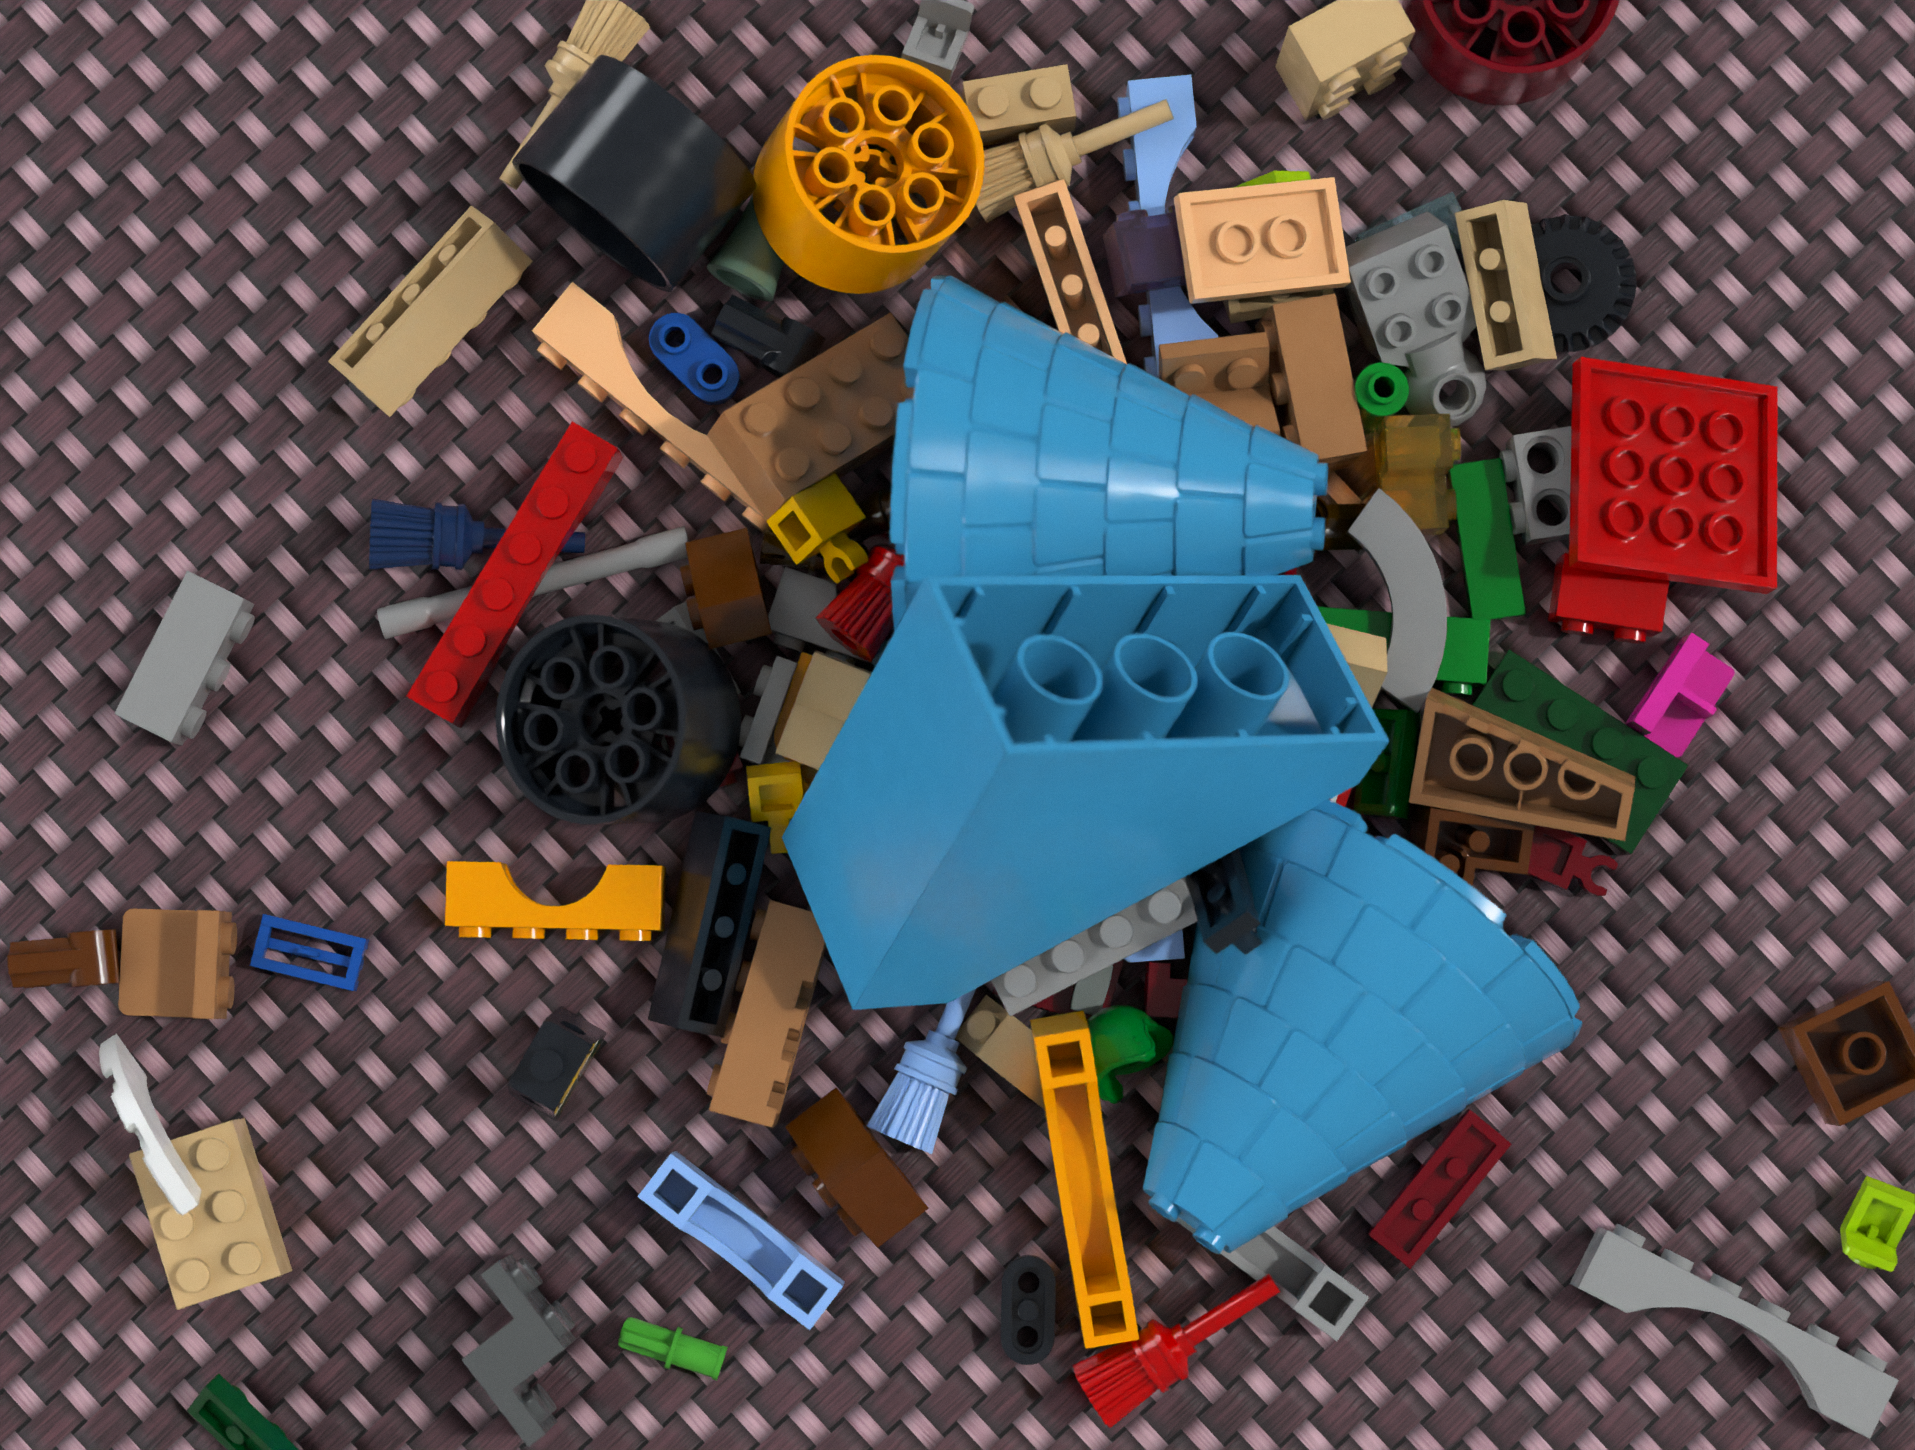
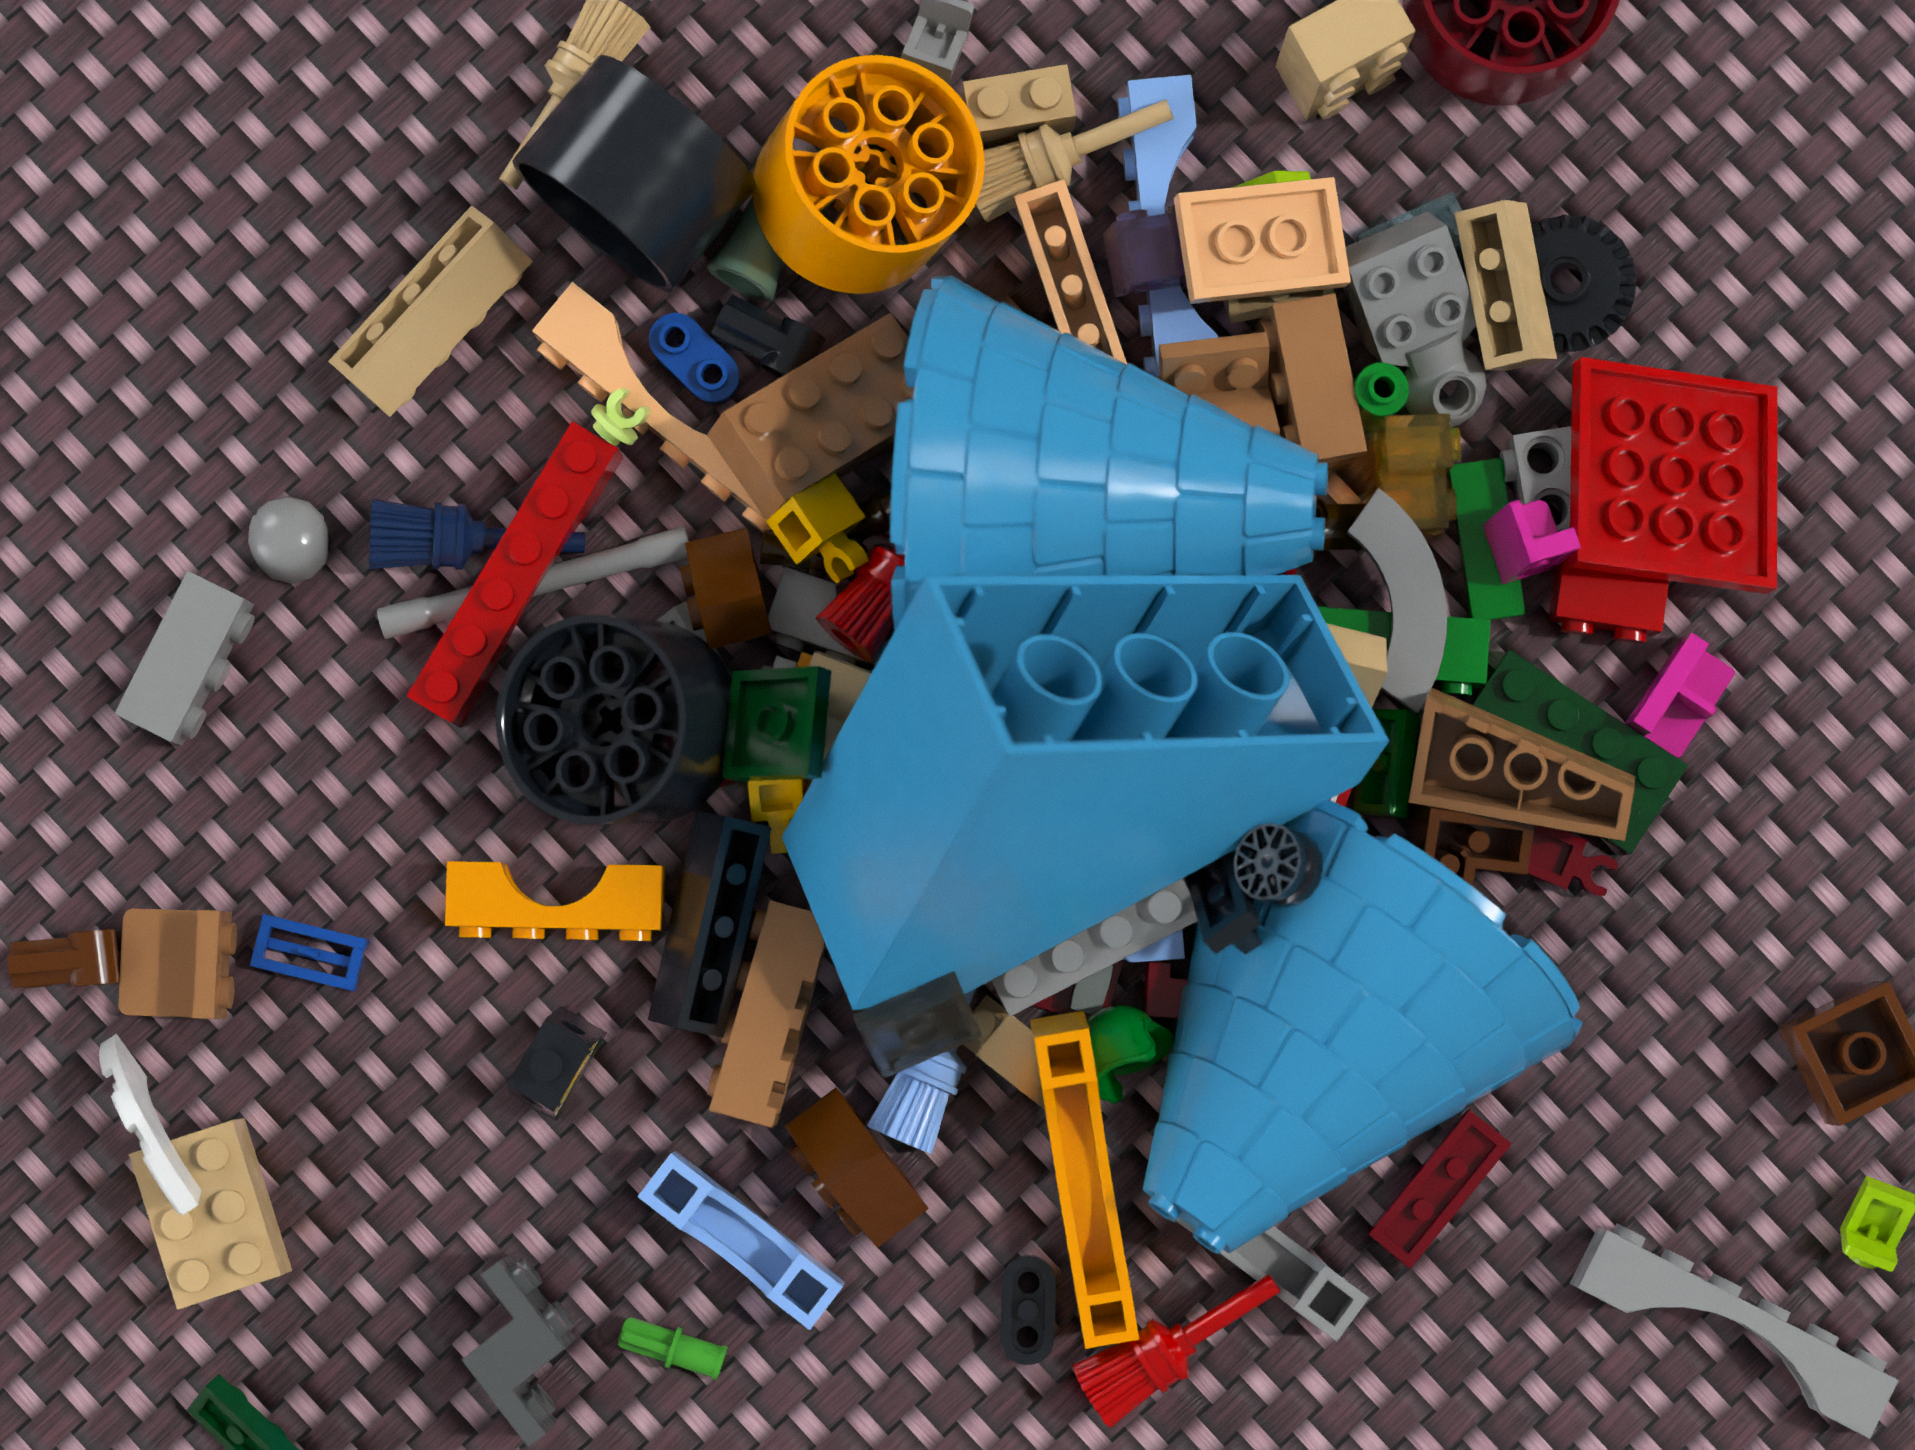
none -> light grey hair [248,496,329,584]
none -> yellowish green plate [591,388,650,446]
none -> dark green plate [722,666,831,782]
none -> clear smoke tile [853,971,982,1078]
none -> black wheel [1234,823,1323,907]
none -> dark pink panel [1483,500,1581,585]

